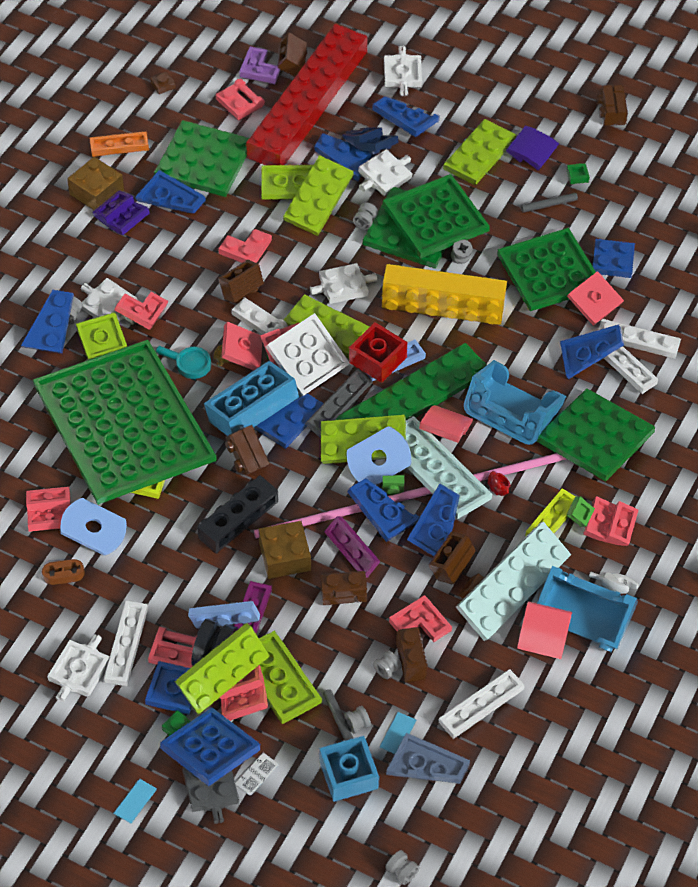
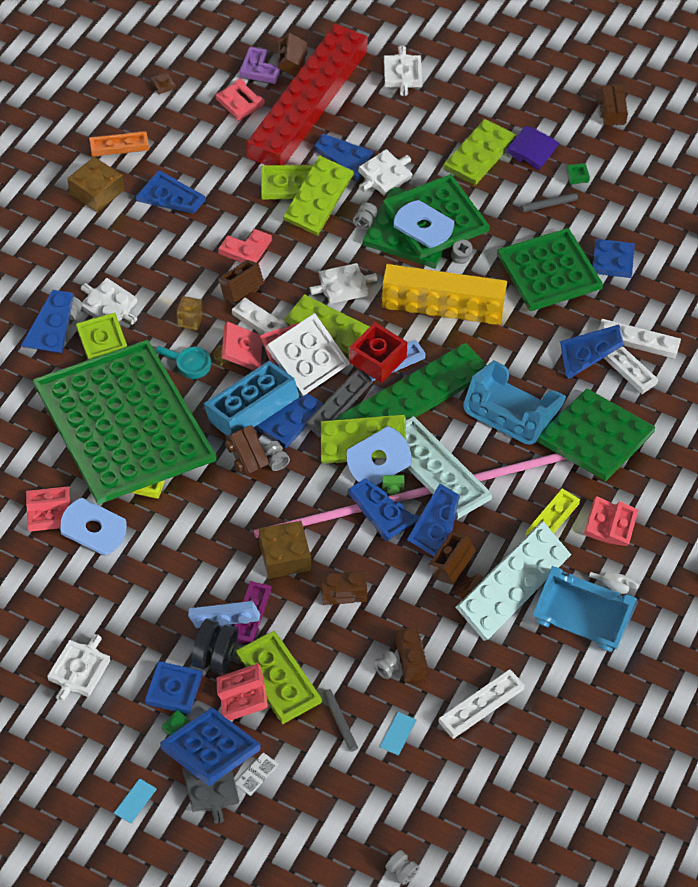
dark orange beam [42,559,85,585] -> none
dark purple slope [92,190,150,235] -> none
white plate [104,601,148,686] -> none
coral plate [115,292,169,330] -> none
coral plate [148,627,197,668] -> none
green plate [154,120,249,197] -> none
lime plate [175,623,269,715] -> none
black brick [197,475,278,554] -> none
dark azure brick [319,736,379,802] -> none
magenta plate [325,516,380,578] -> none
dark blue plate [342,127,399,154] -> none
light grey wheel [344,705,371,734] -> none
blue wing [372,96,440,137] -> none
sand blue wing [386,733,470,784] -> none
coral plate [389,595,452,642] -> none
coral slope [419,405,473,443] -> none
red piece [488,471,510,496] -> none
coral slope [517,601,572,659] -> none
coral plate [567,271,624,326] -> none
bright green plate [567,496,595,527] -> none
none -> clear yellow brick [177,296,203,330]
none -> light grey wheel [263,441,290,471]
none -> light blue piece [394,200,454,248]

